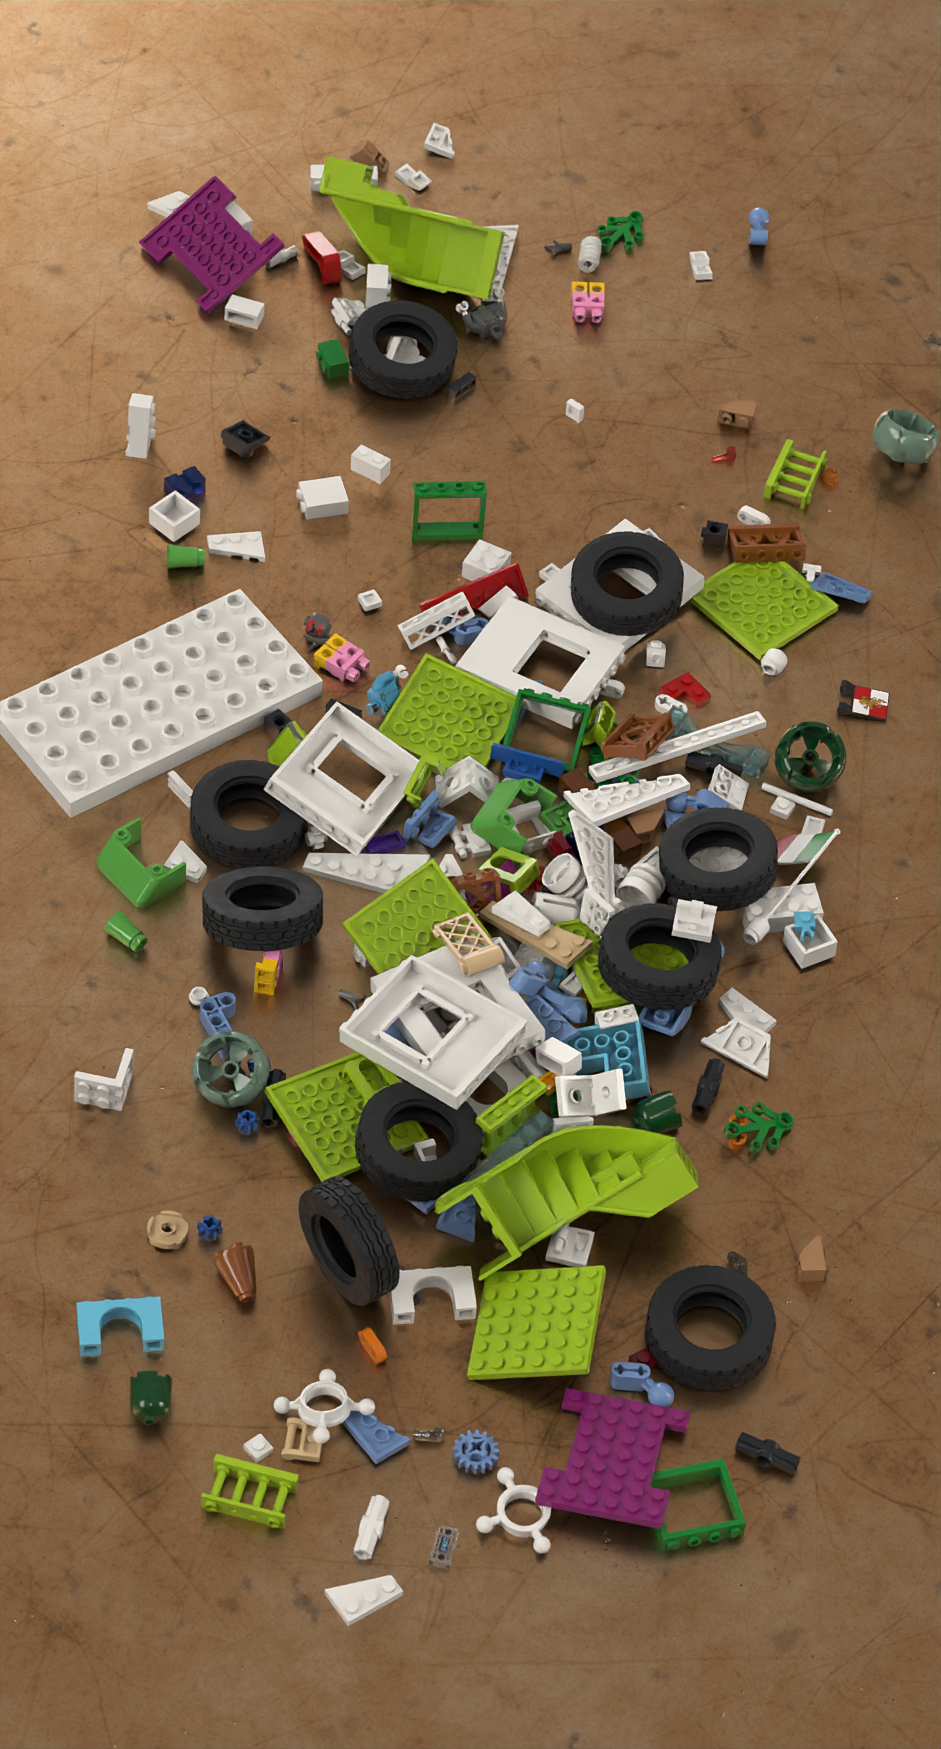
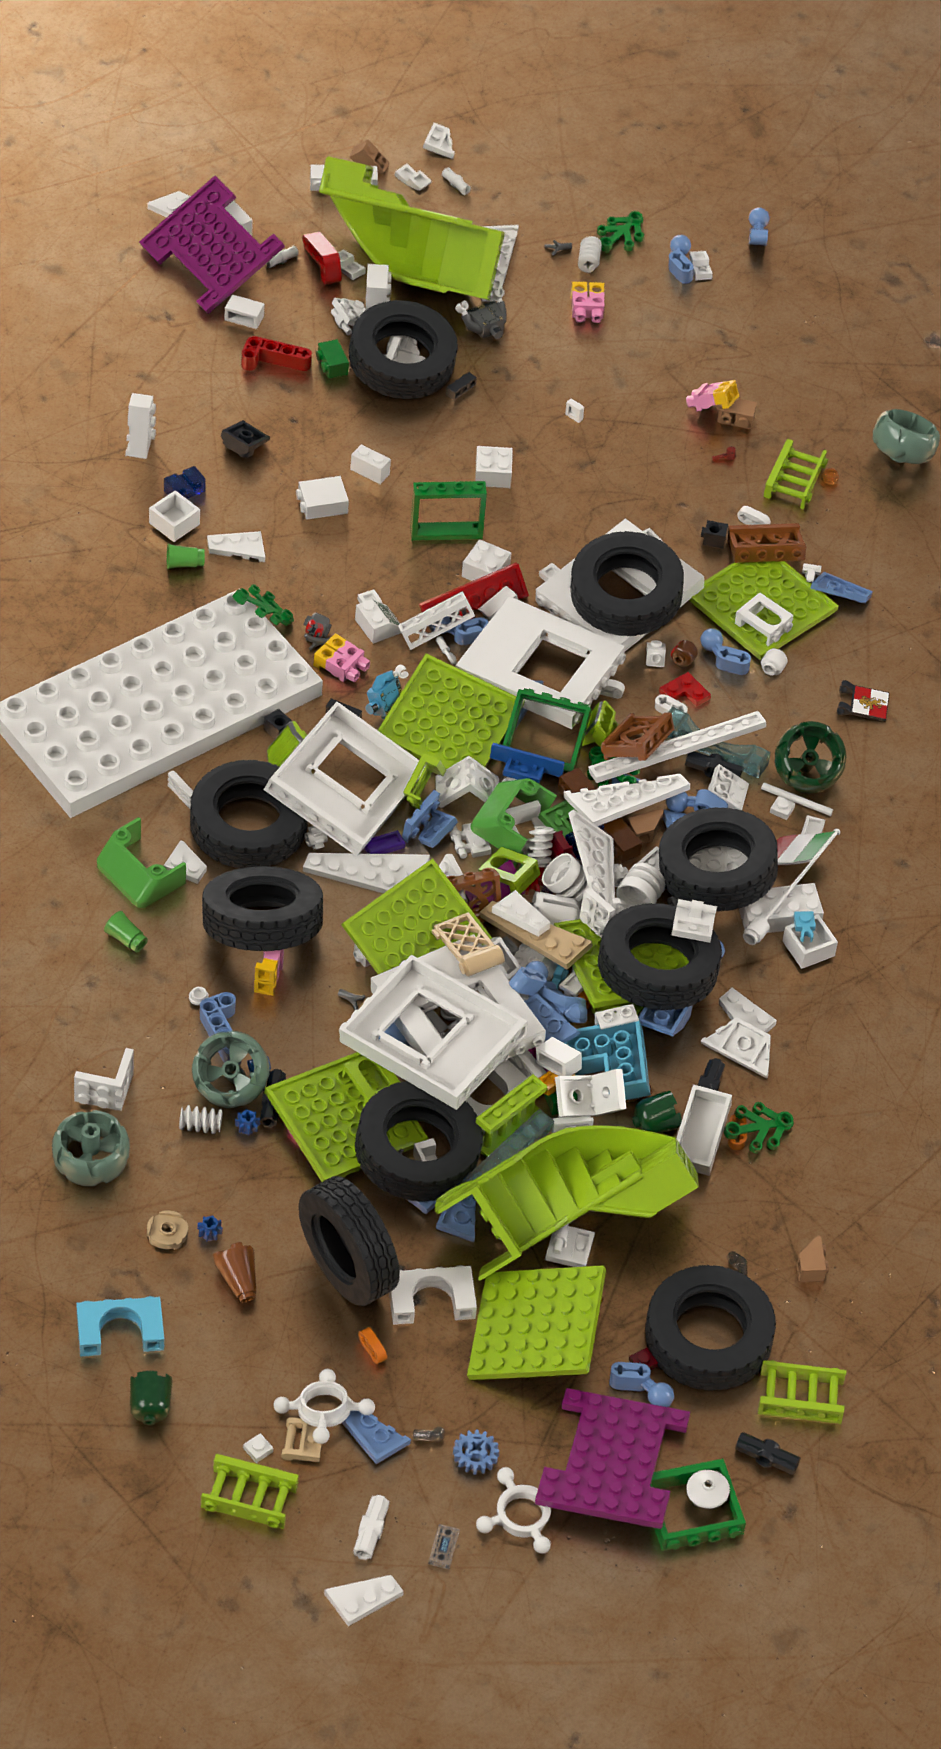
none -> sand green wheel [52,1110,130,1186]
none -> white piece [179,1105,222,1134]
none -> green plant [233,584,294,626]
none -> red beam [241,336,312,371]
none -> white slope [355,599,401,644]
none -> white pin [442,168,471,195]
none -> white brick [475,446,512,488]
none -> white piece [528,826,554,867]
none -> medium blue beam [669,235,693,284]
none -> reddish brown head [671,640,698,667]
none -> white piece [677,1084,732,1176]
none -> hips [686,380,739,411]
none -> white dish [687,1470,730,1509]
none -> medium blue beam [700,628,751,675]
none -> white panel [735,593,793,646]
none -> lime fence [758,1360,846,1424]

